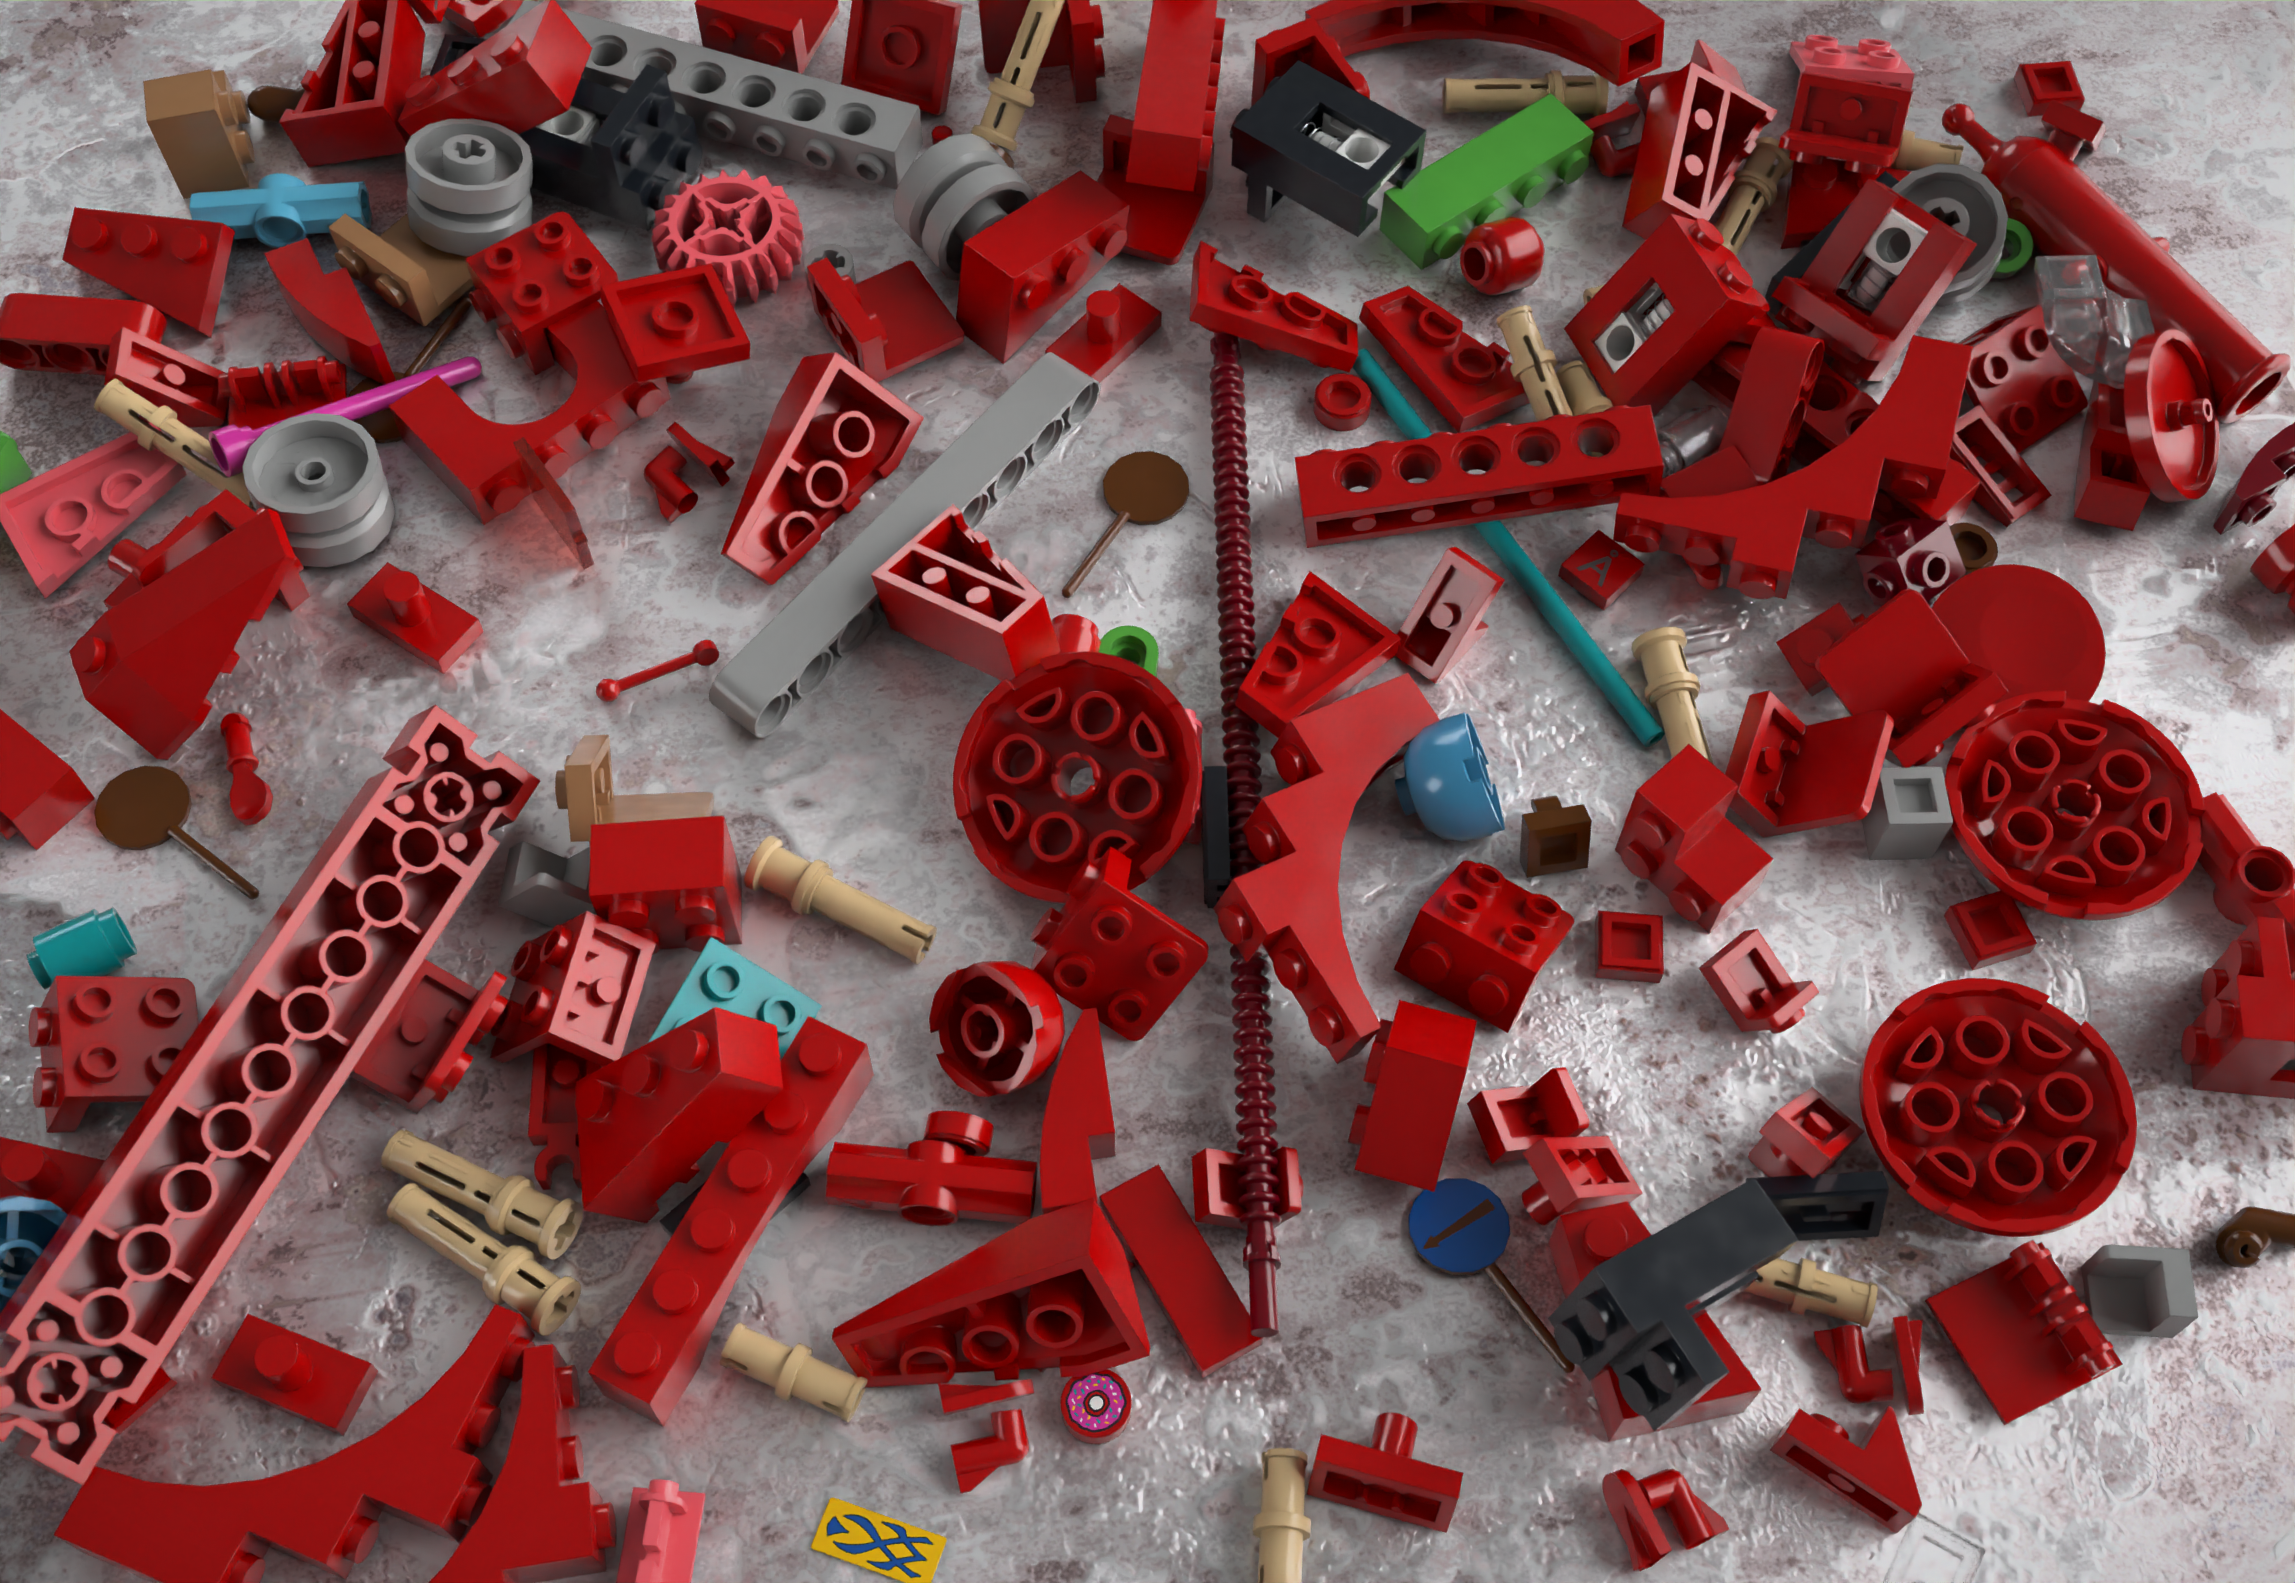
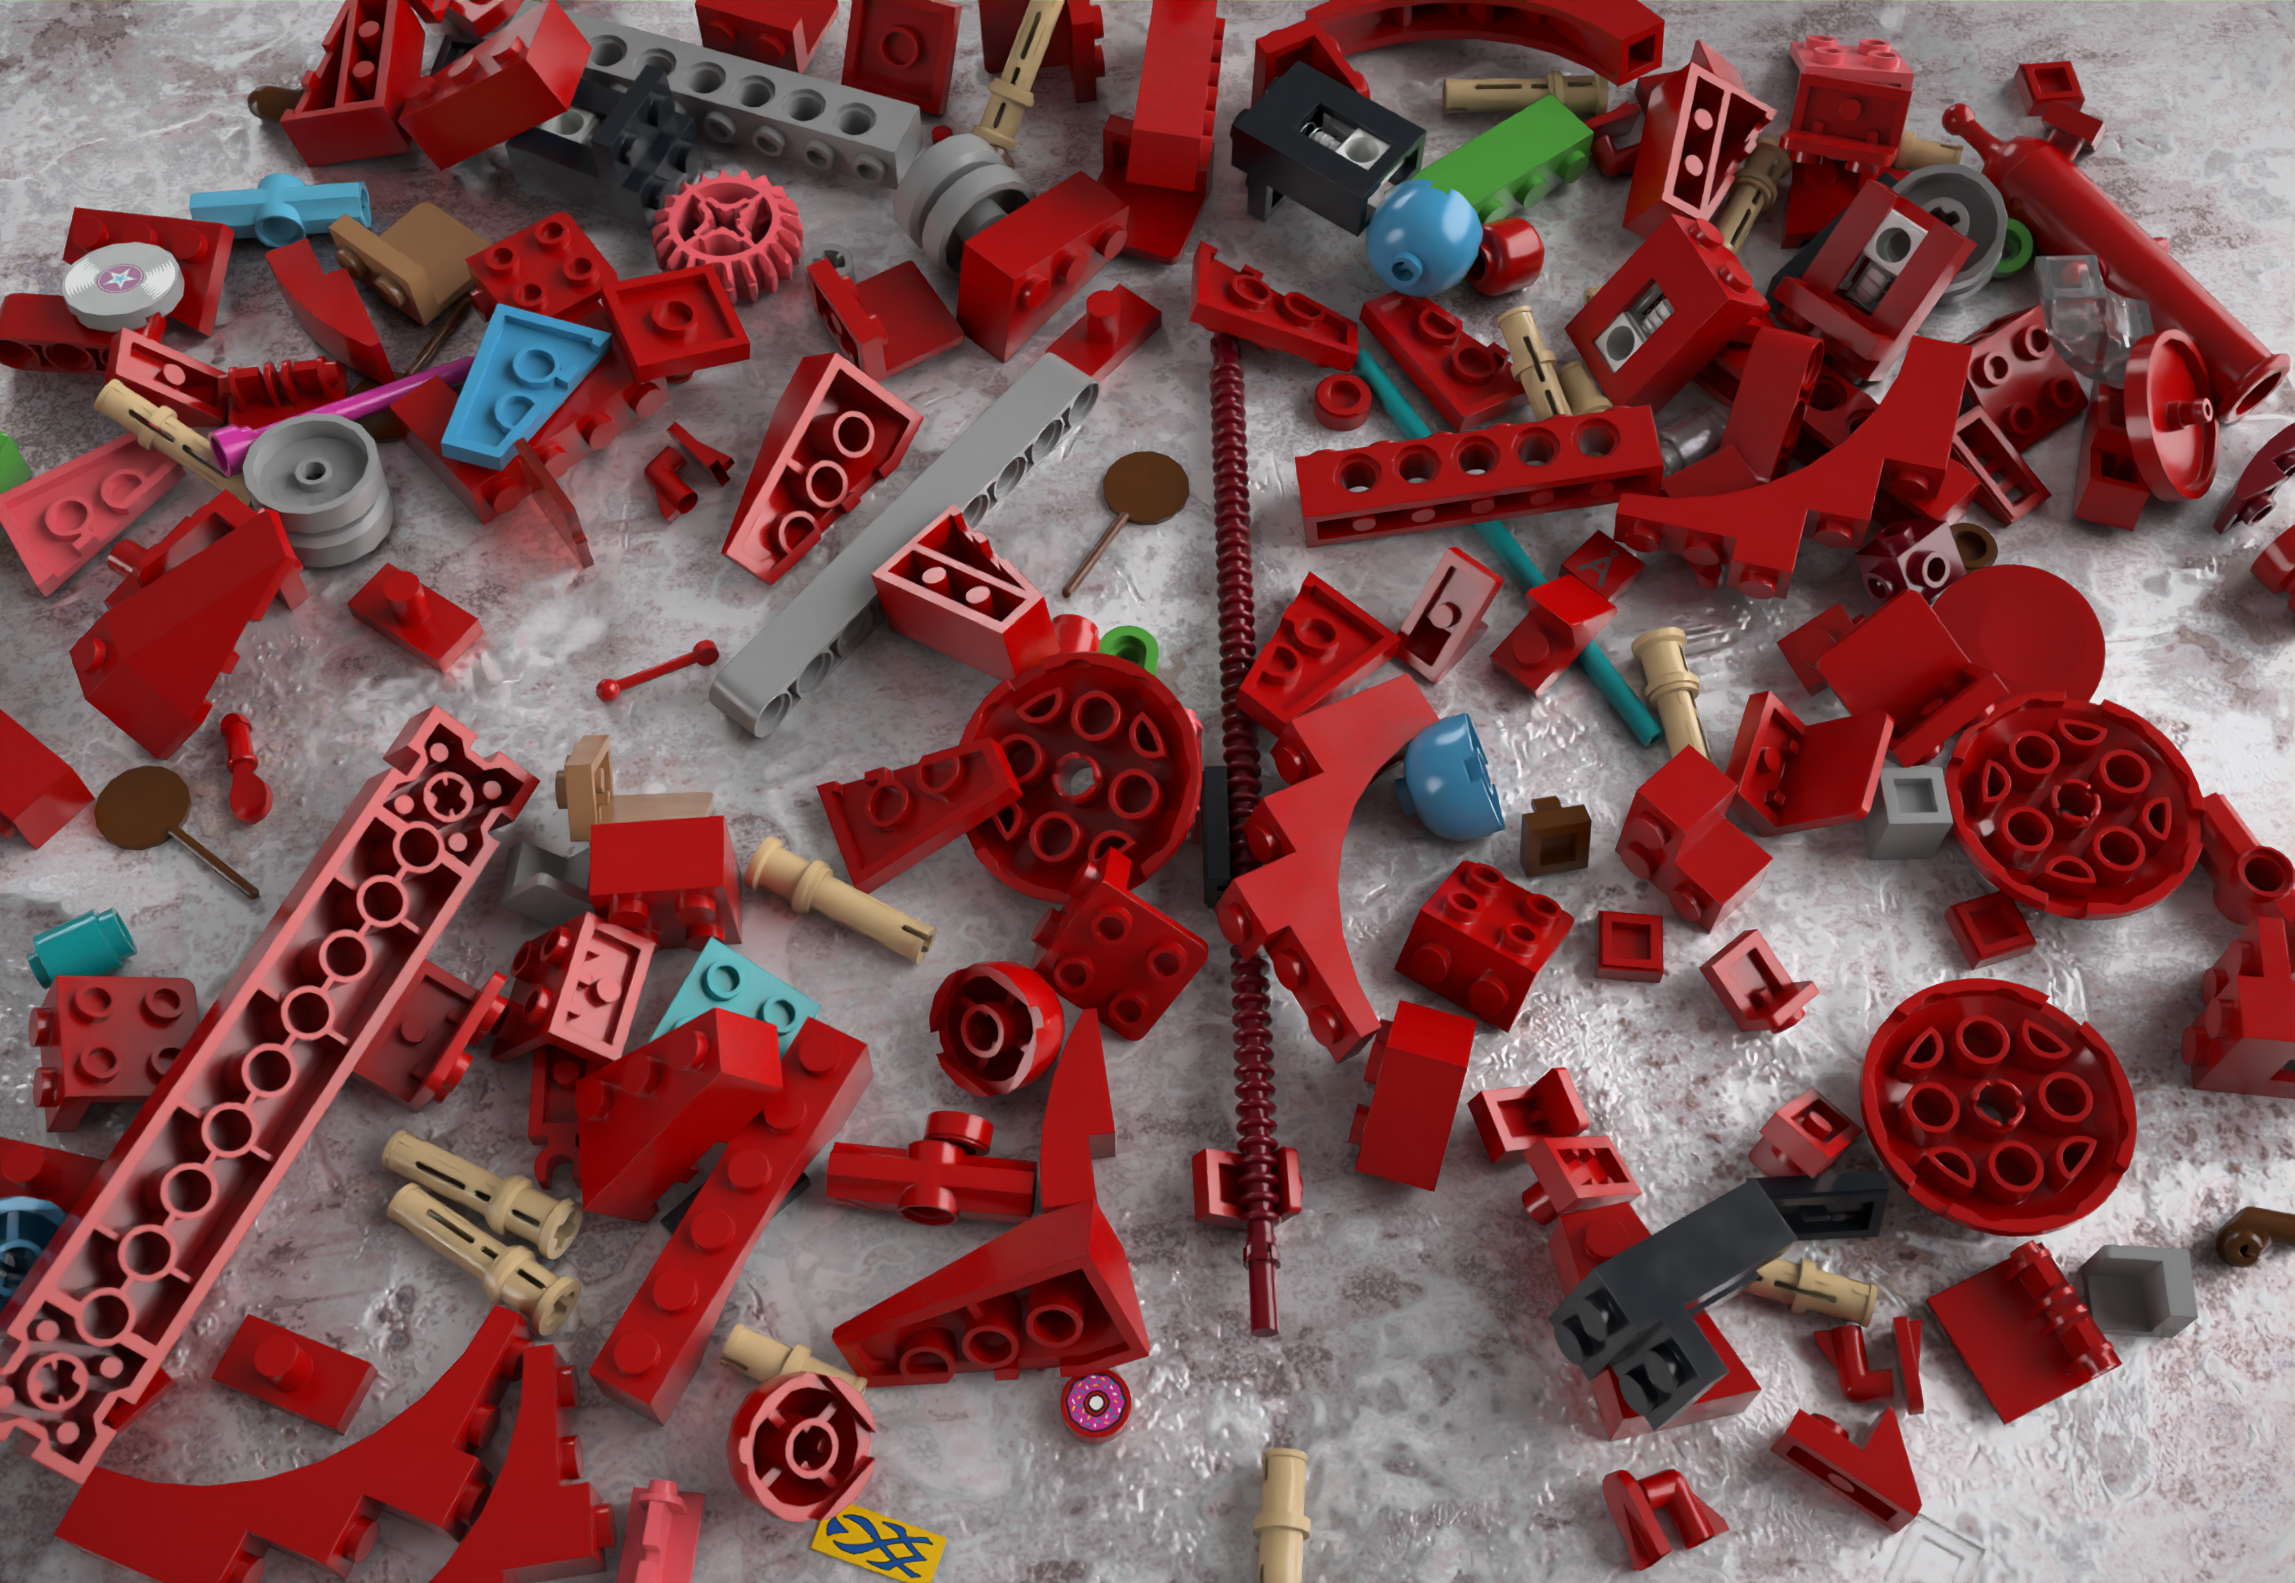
medium nougat brick [143,69,255,199] -> none
light grey wheel [405,119,533,256] -> none
red piece [938,1379,1035,1494] -> none
red tile [1099,1164,1263,1378] -> none
red tile [1306,1412,1463,1533] -> none
blue piece [1408,1178,1575,1373] -> none
none -> light grey tile [61,242,185,332]
none -> dark azure wing [441,303,612,471]
none -> red cylinder [726,1371,876,1522]
none -> red wing [816,737,1023,894]
none -> dark azure cylinder [1366,179,1483,298]
none -> red slope [1489,574,1618,700]

